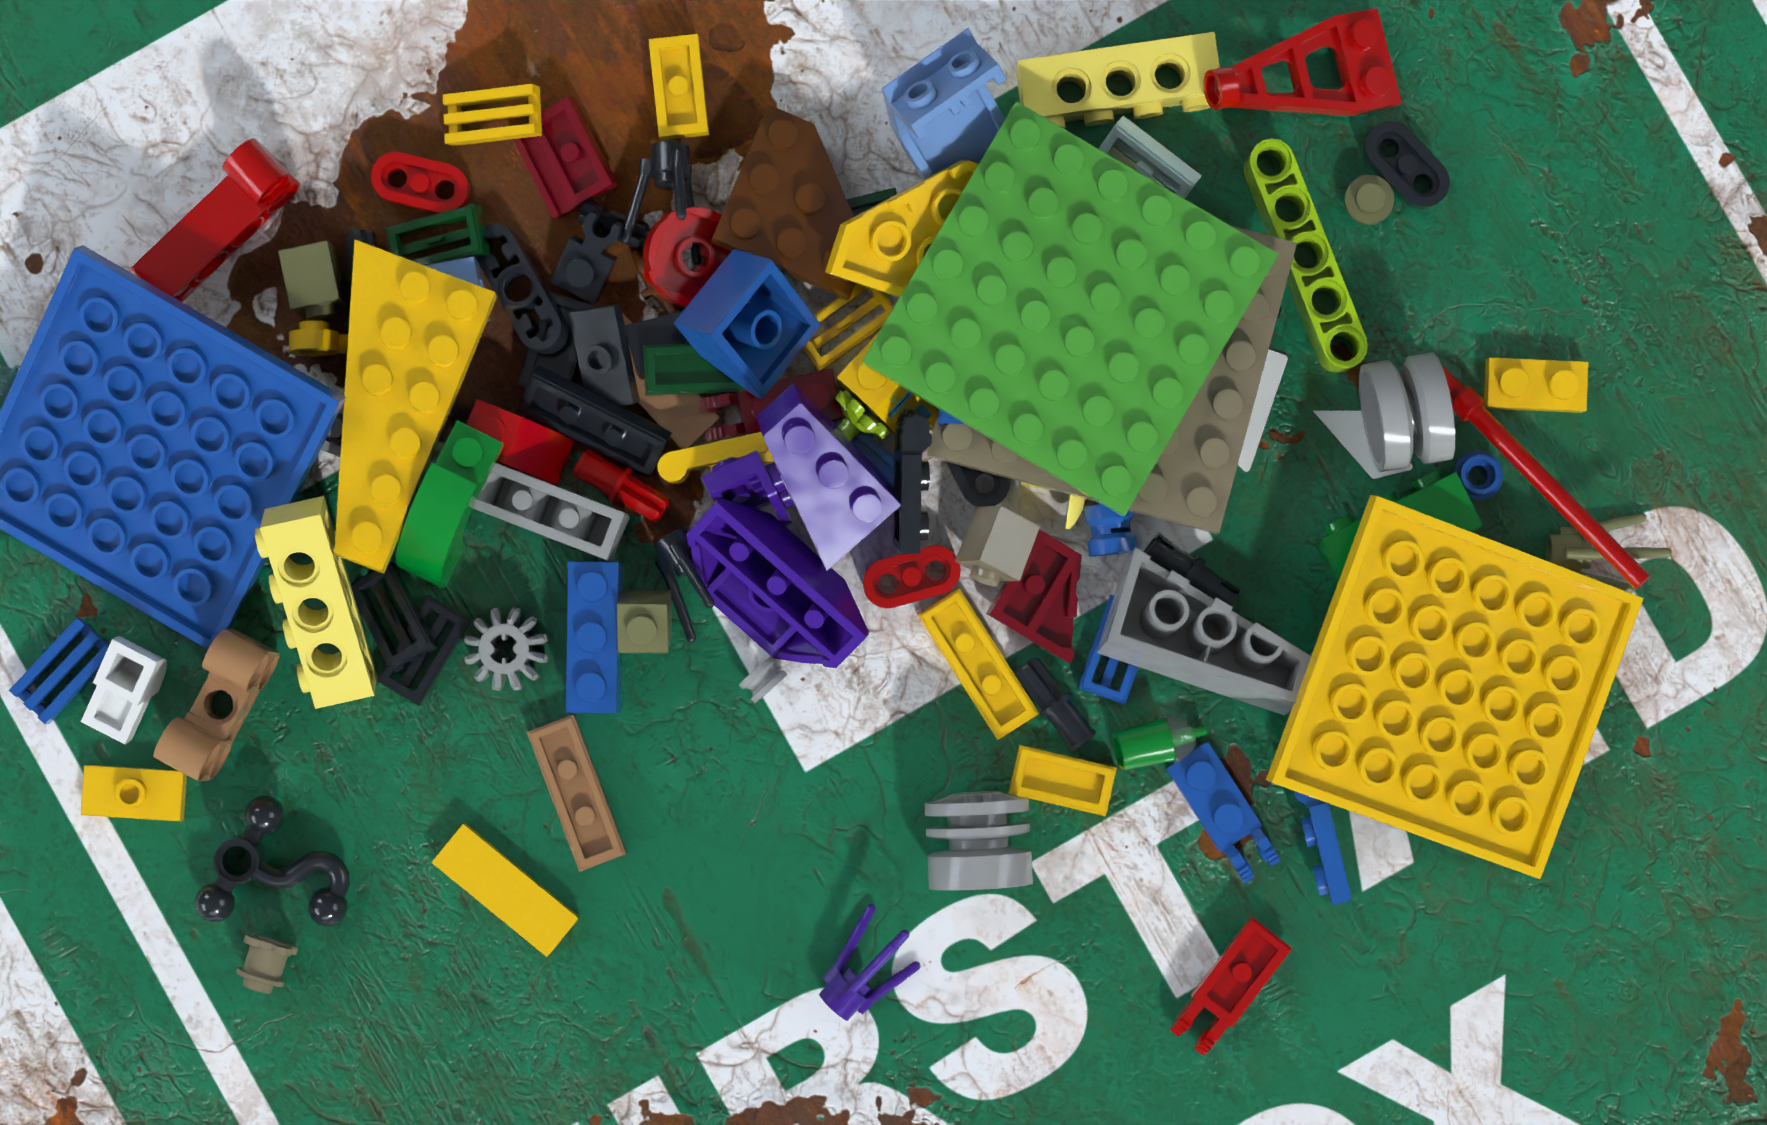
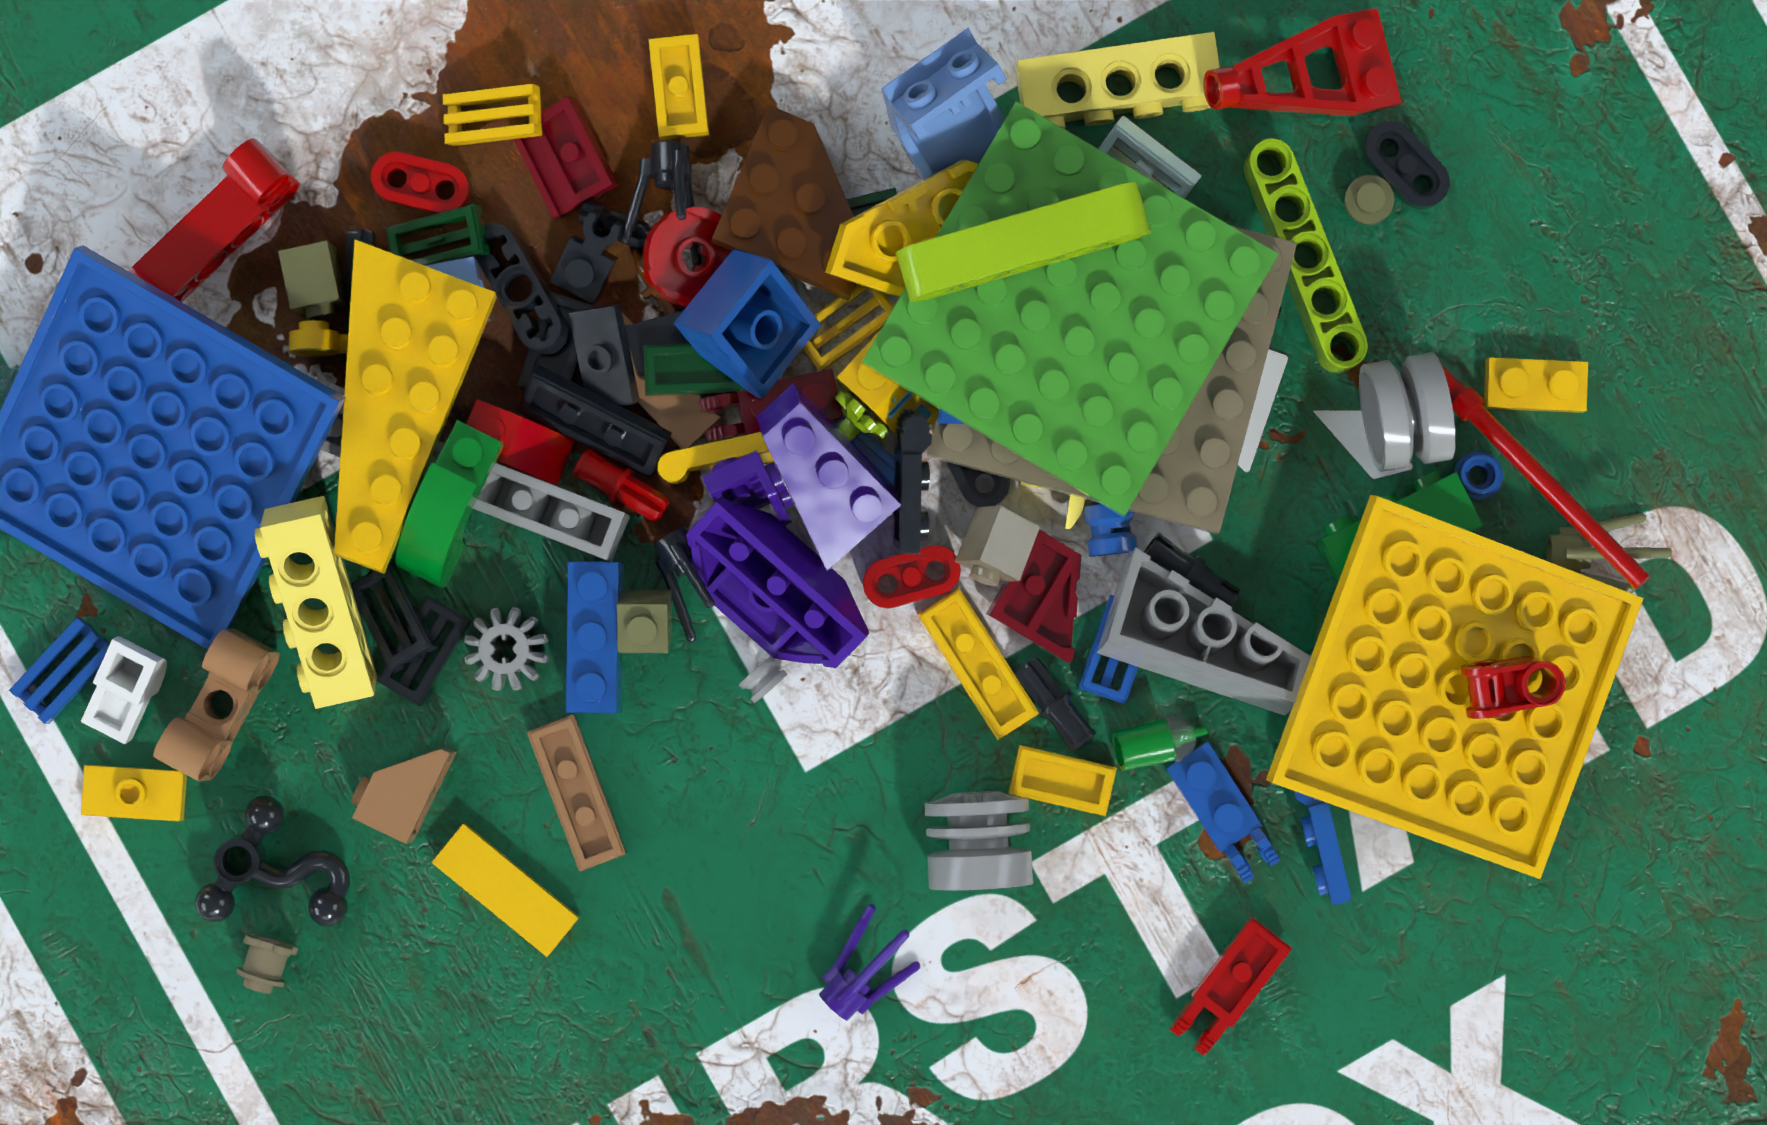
none -> medium nougat slope [351,748,457,844]
none -> lime beam [896,182,1151,302]
none -> red piece [1460,656,1566,719]

